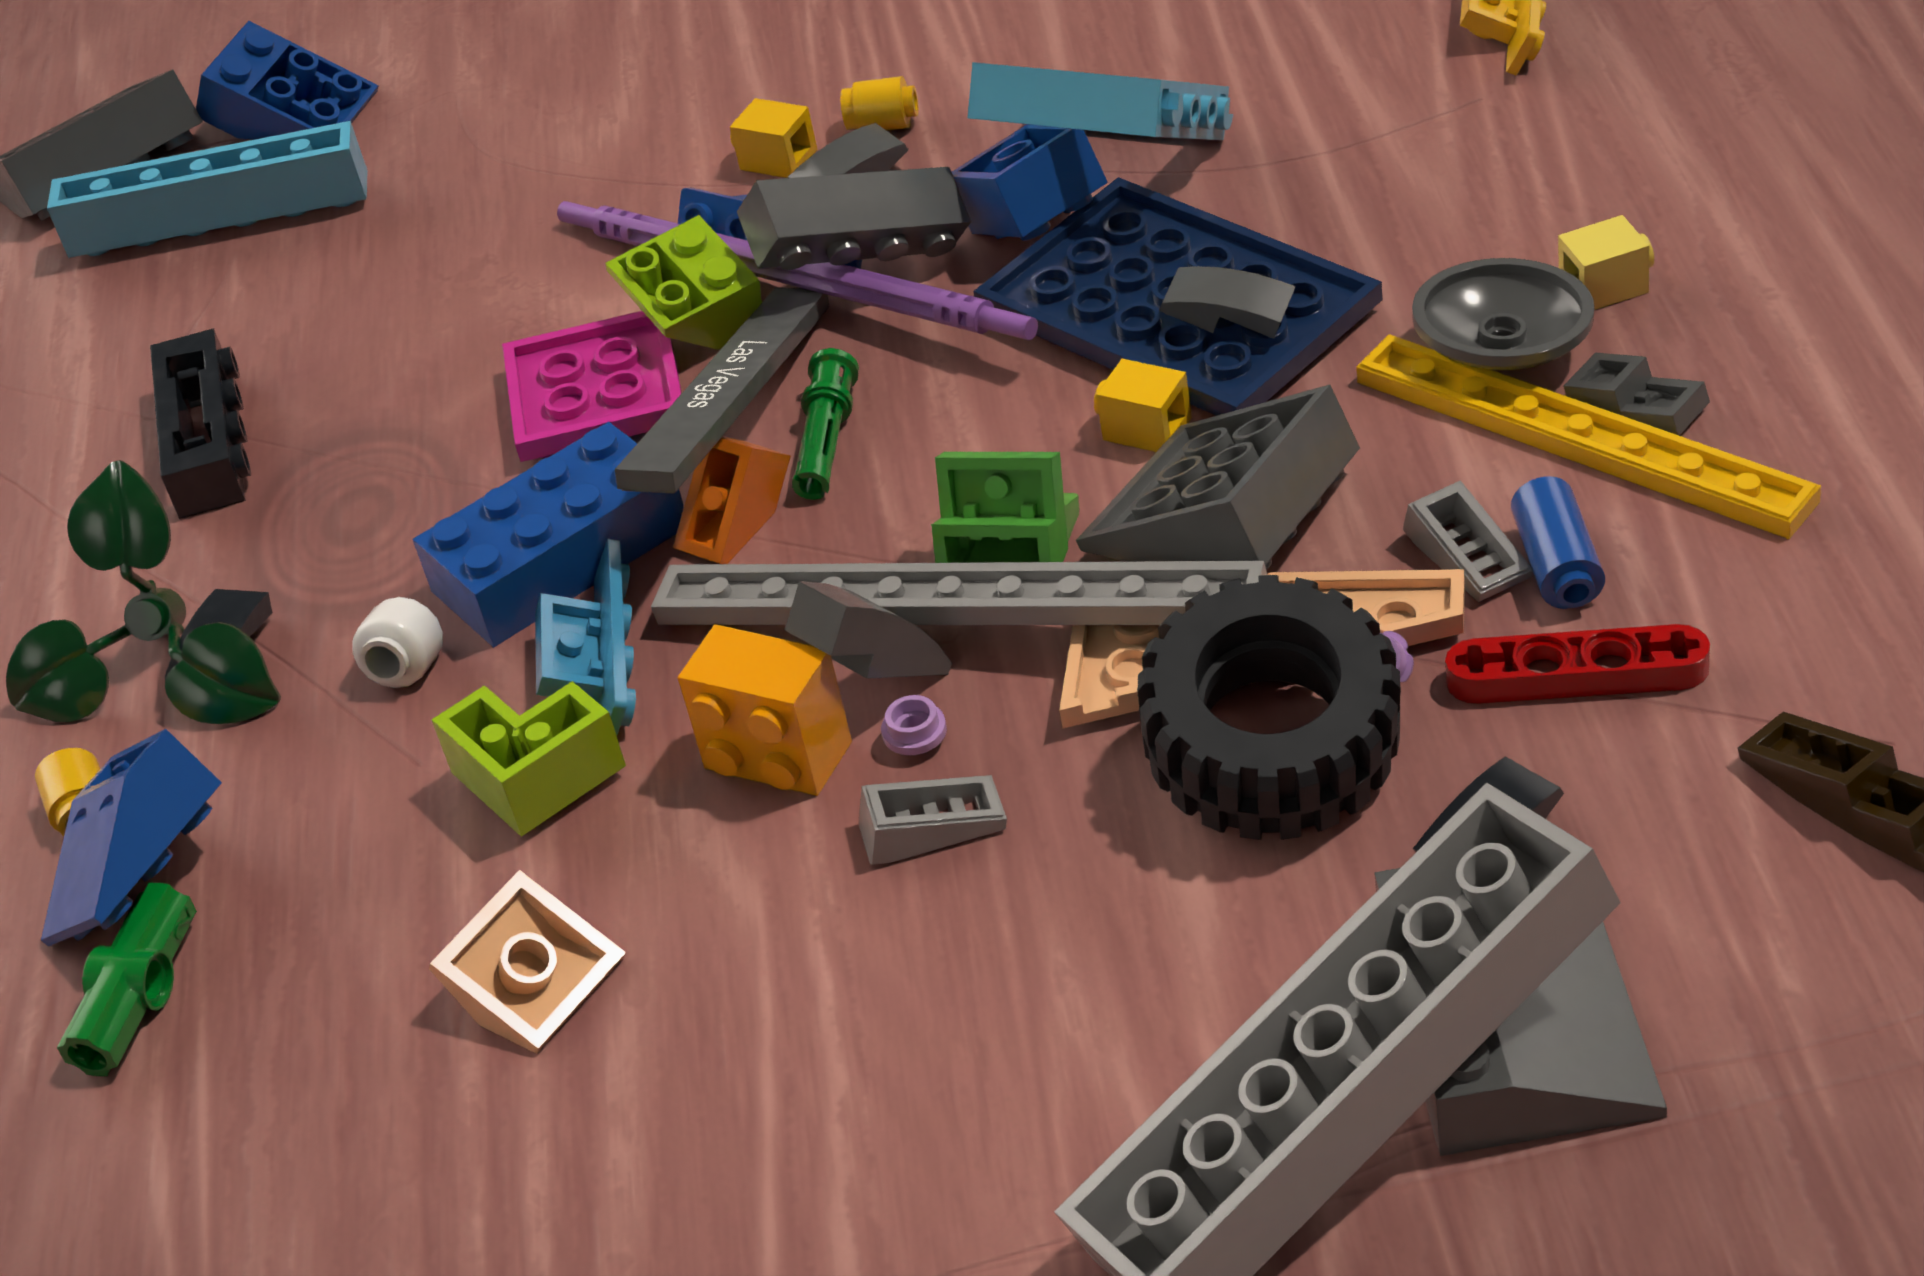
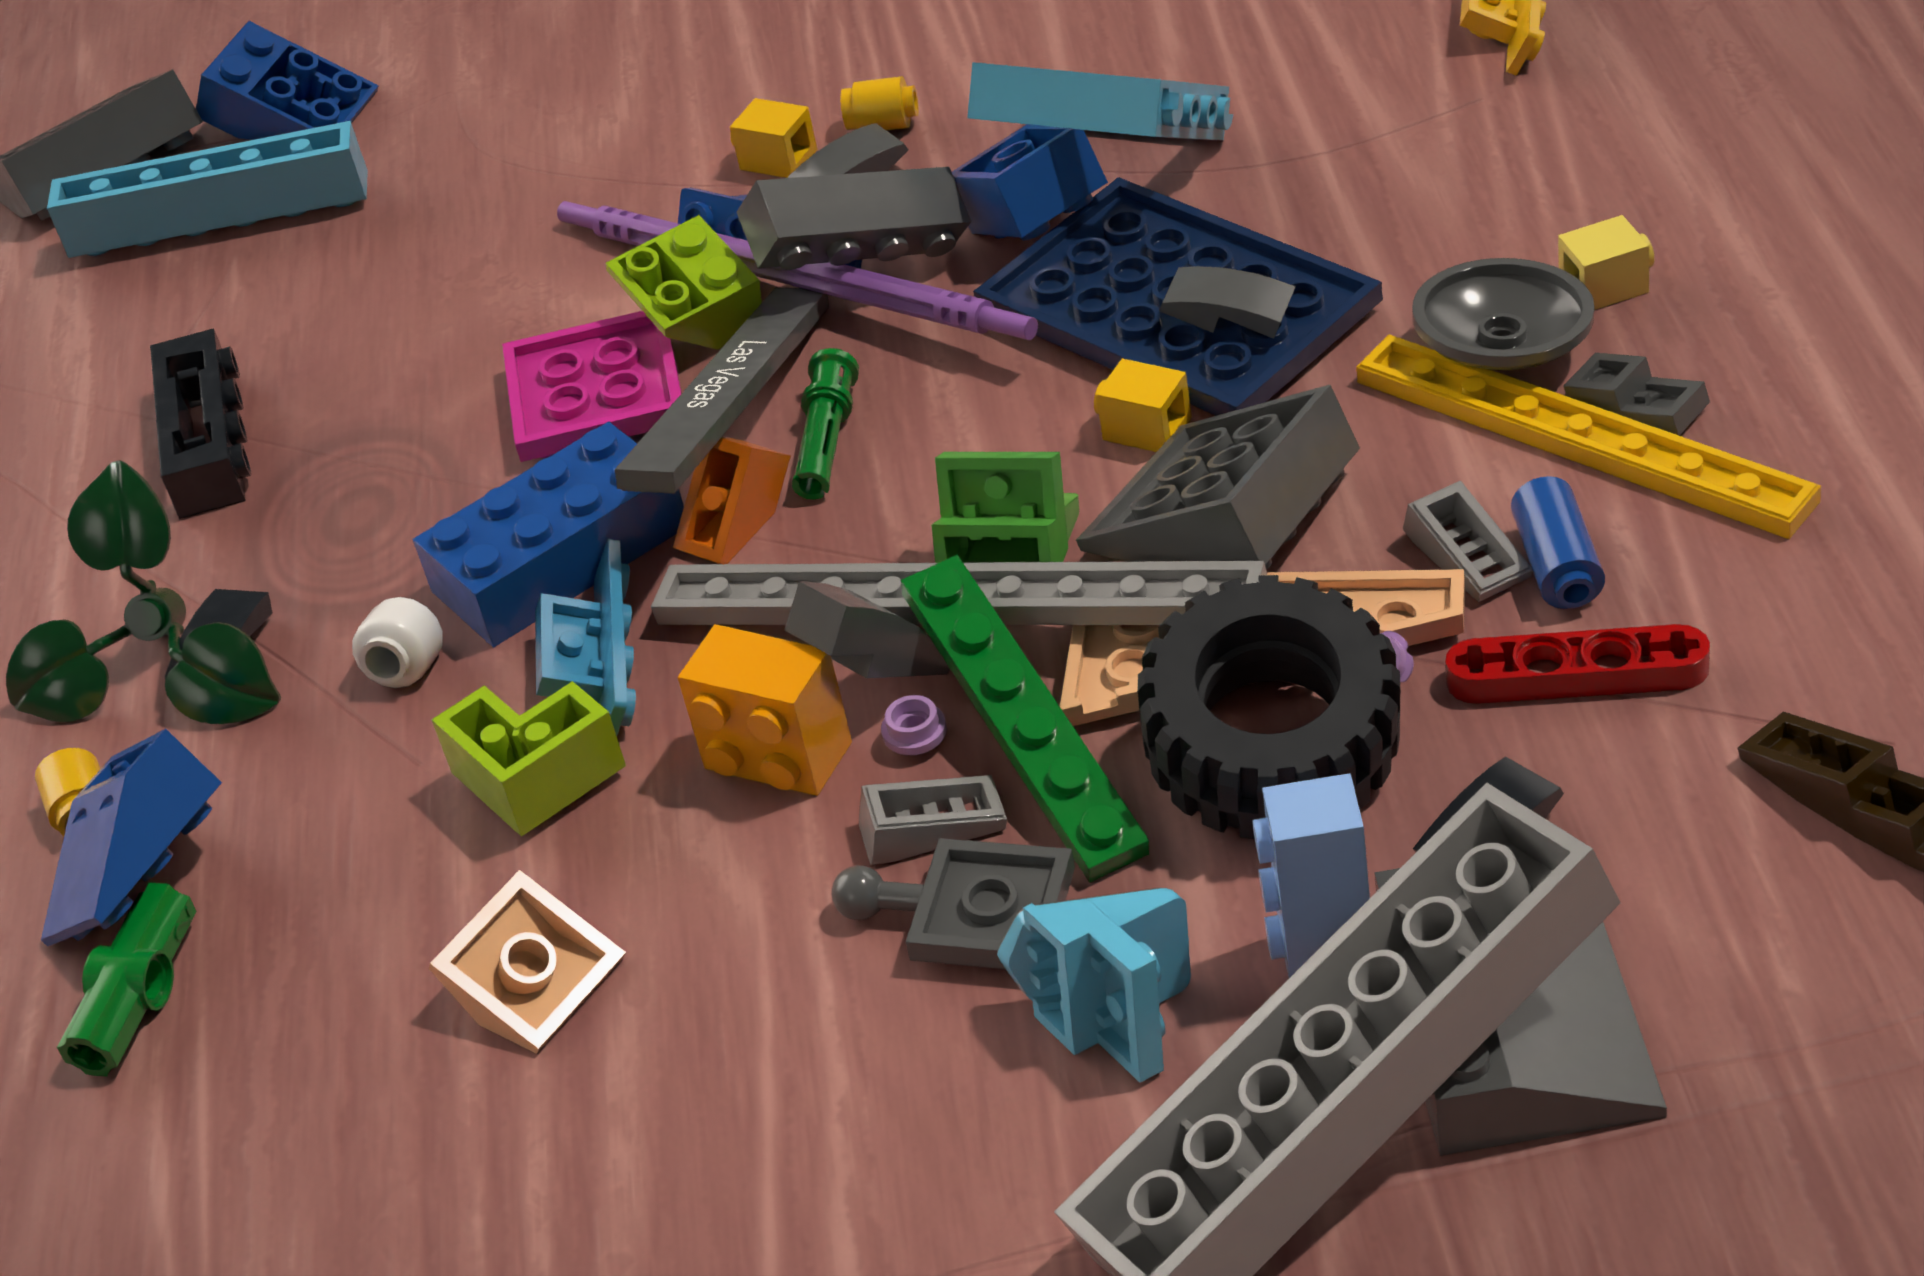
none -> dark grey plate [831,838,1075,969]
none -> green plate [901,554,1149,883]
none -> medium azure piece [997,888,1191,1083]
none -> light blue brick [1252,773,1370,978]

